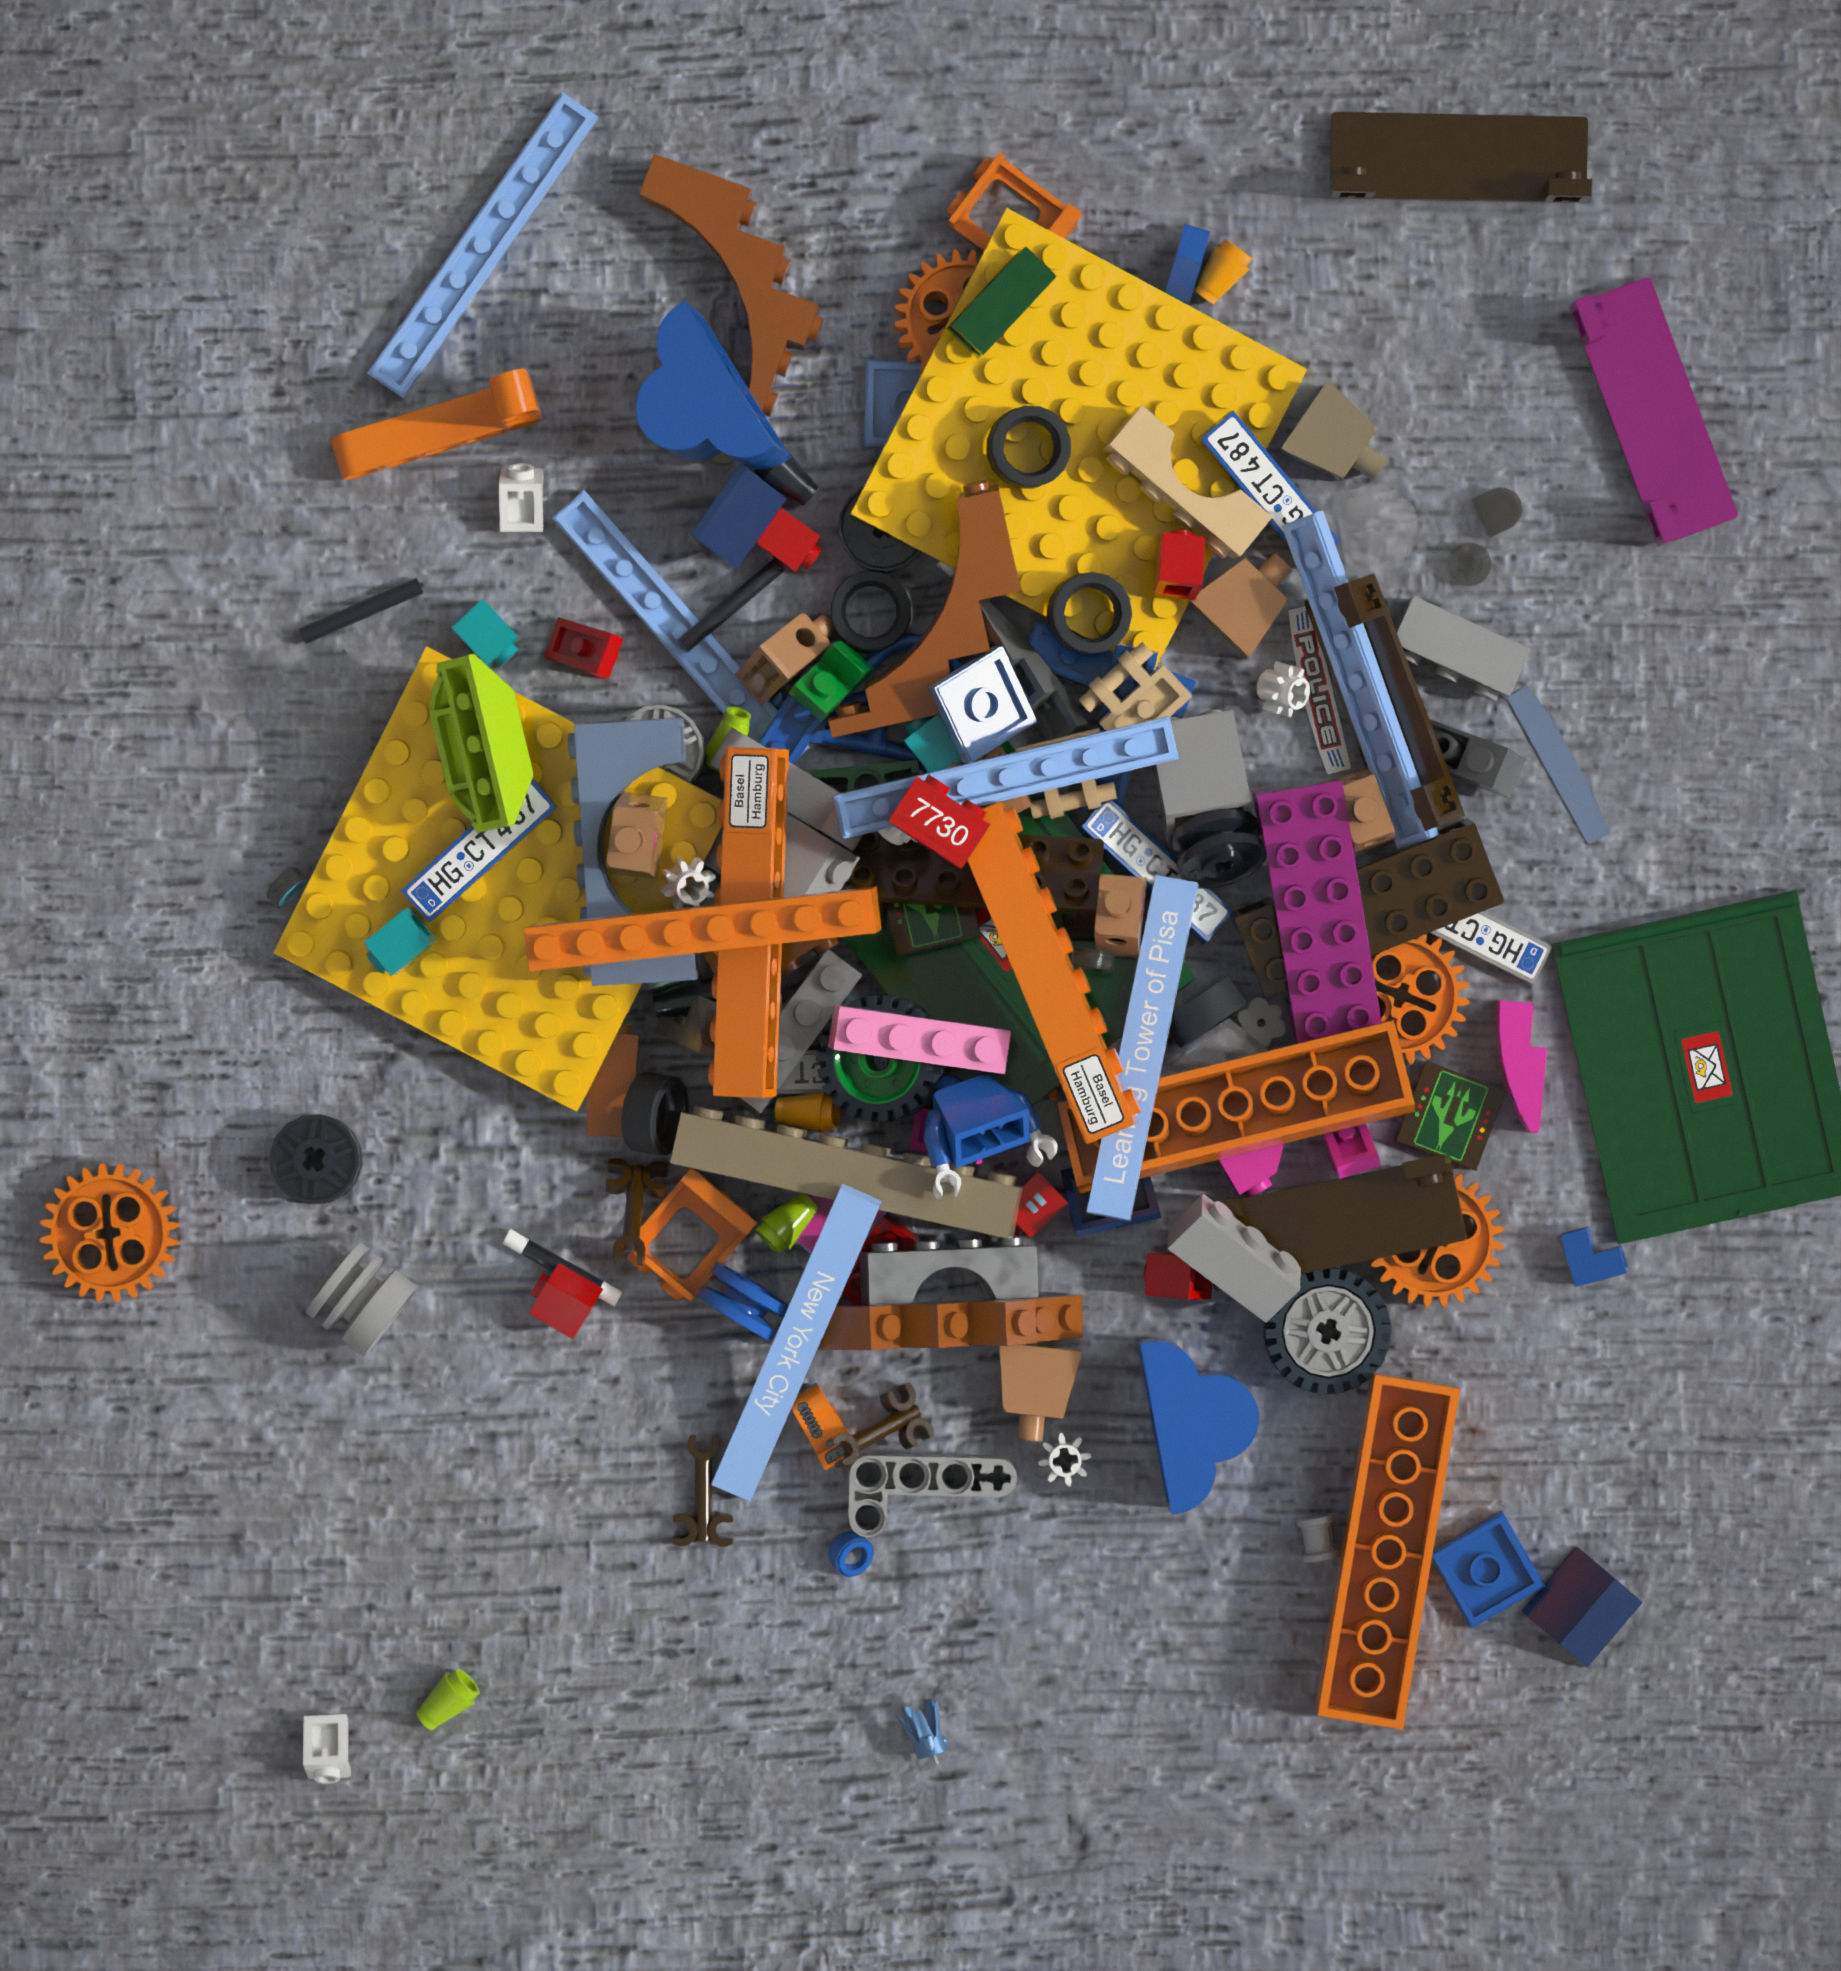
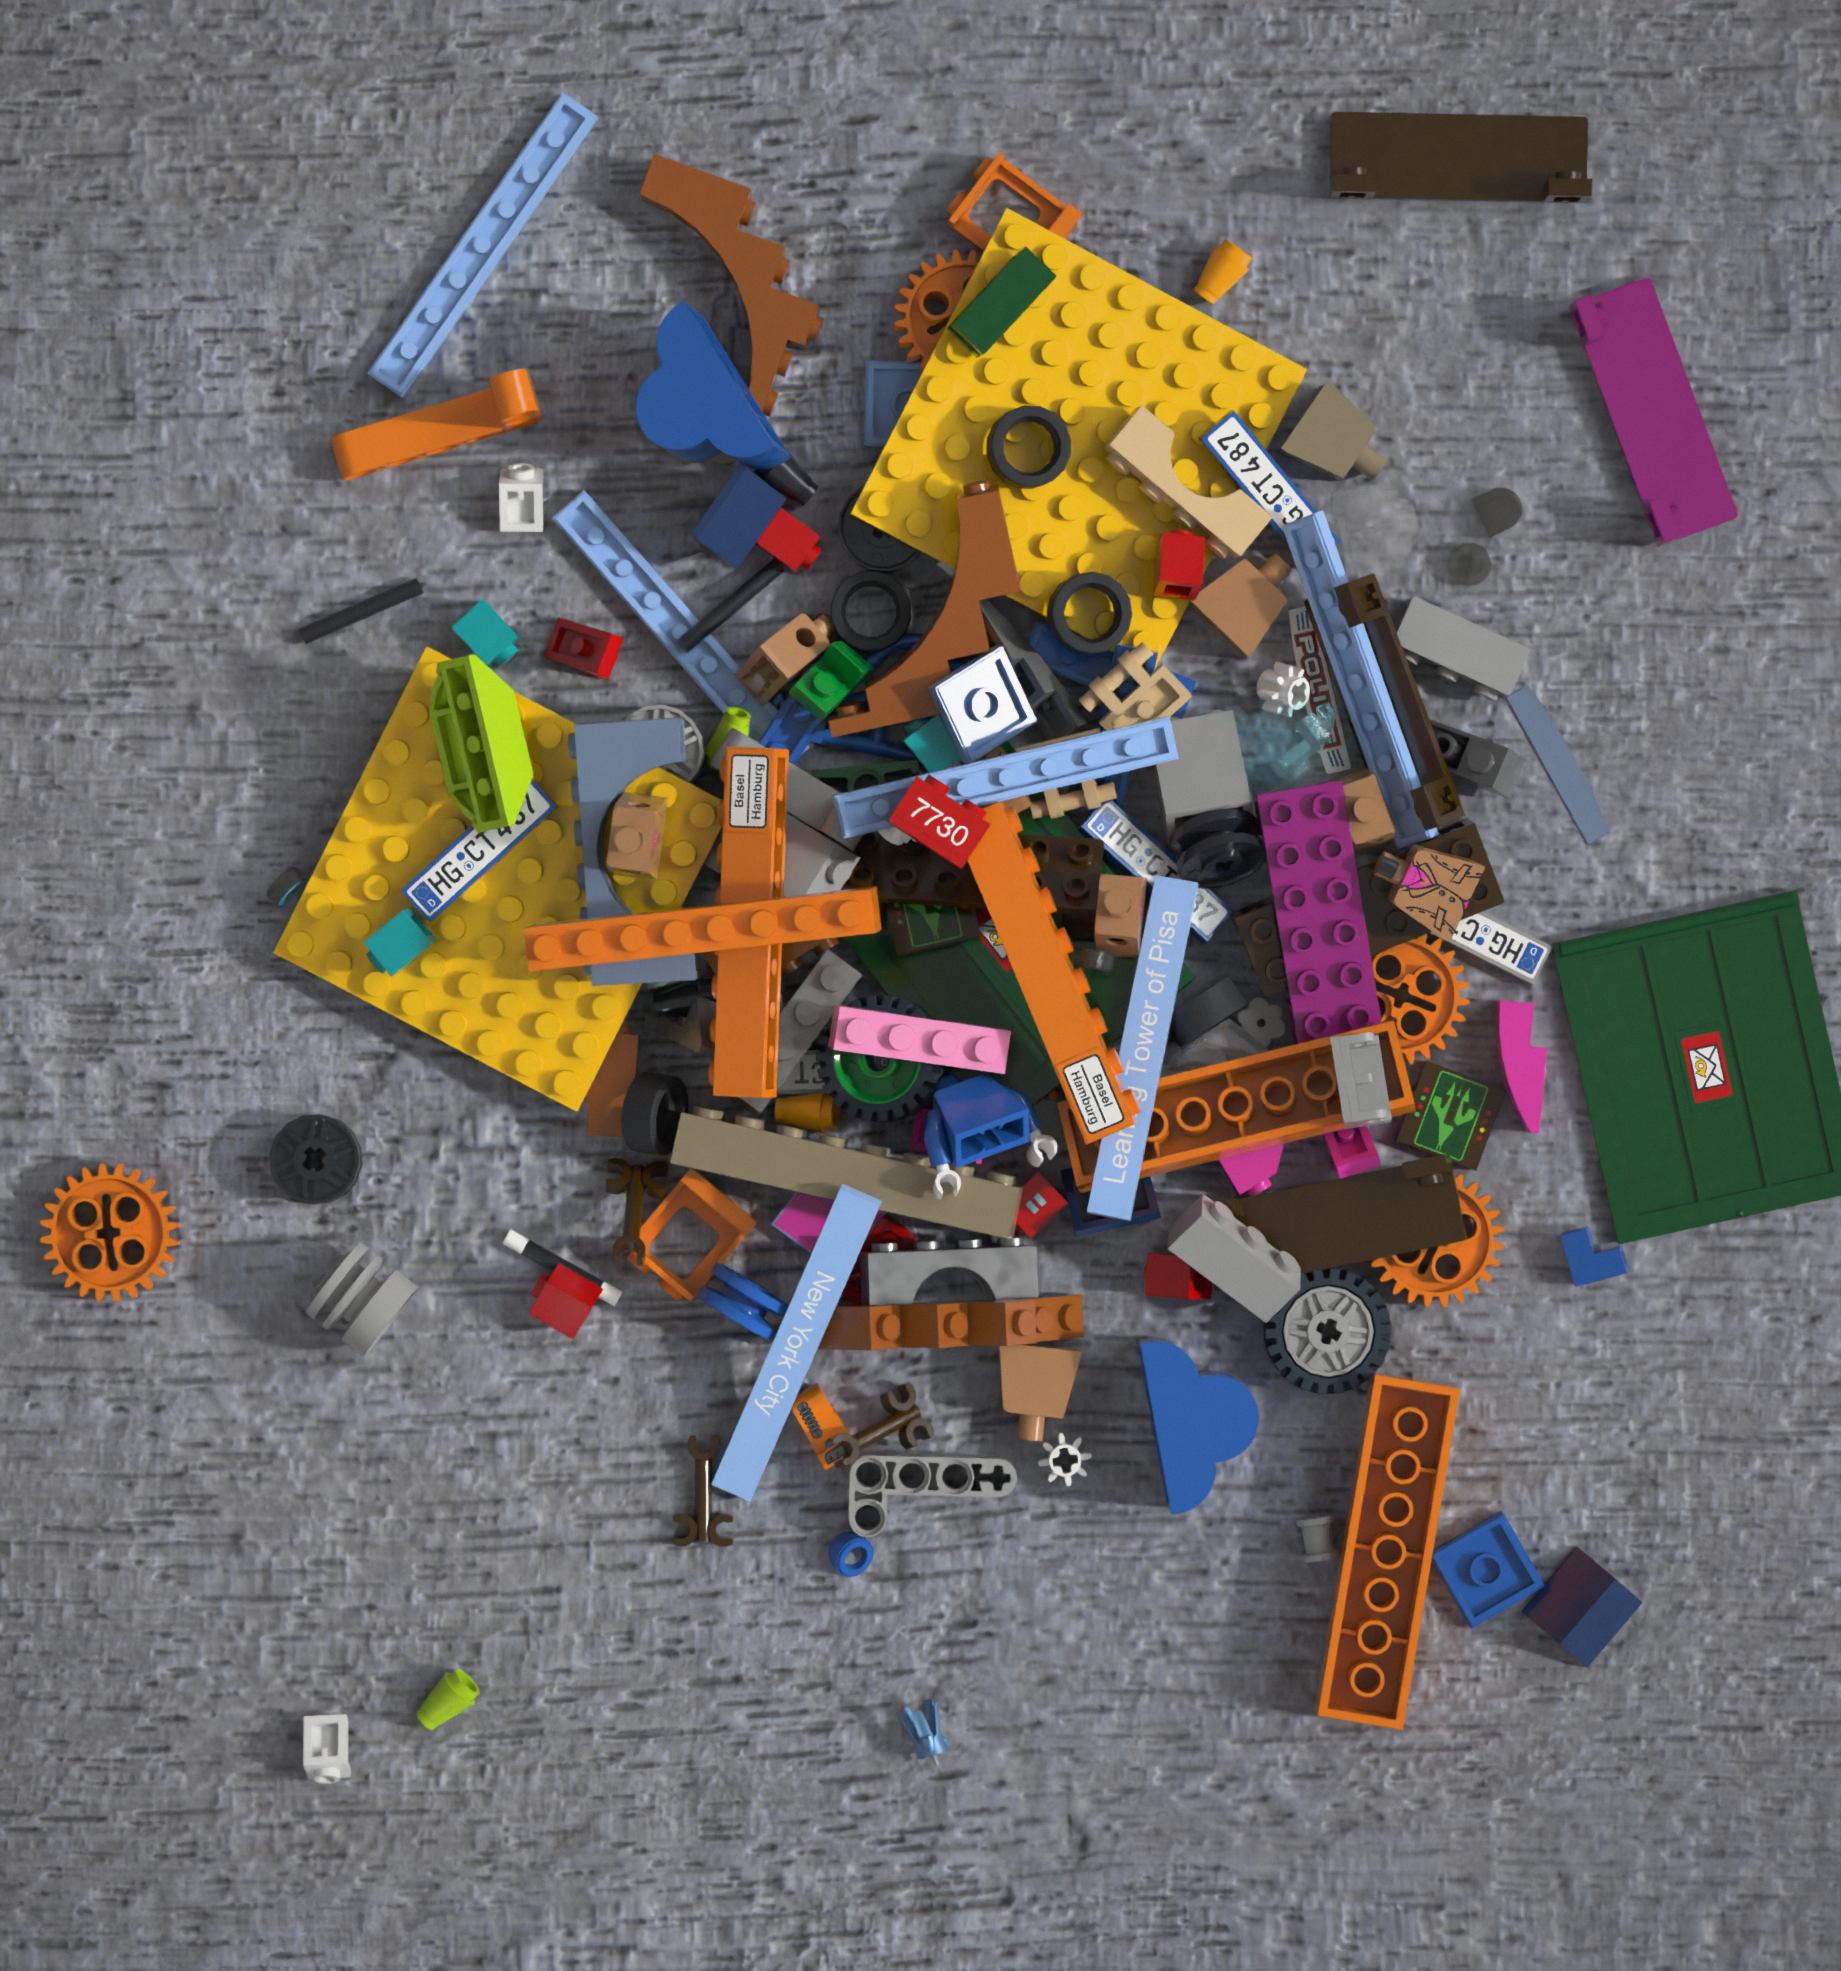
white gear [660,856,716,909] -> none
lime cone [755,1192,819,1255] -> none
blue piece [1165,224,1210,304] -> none
none -> clear light blue slope [1269,702,1335,785]
none -> light grey hinge [1330,1032,1392,1129]
none -> medium nougat torso [1373,845,1485,942]

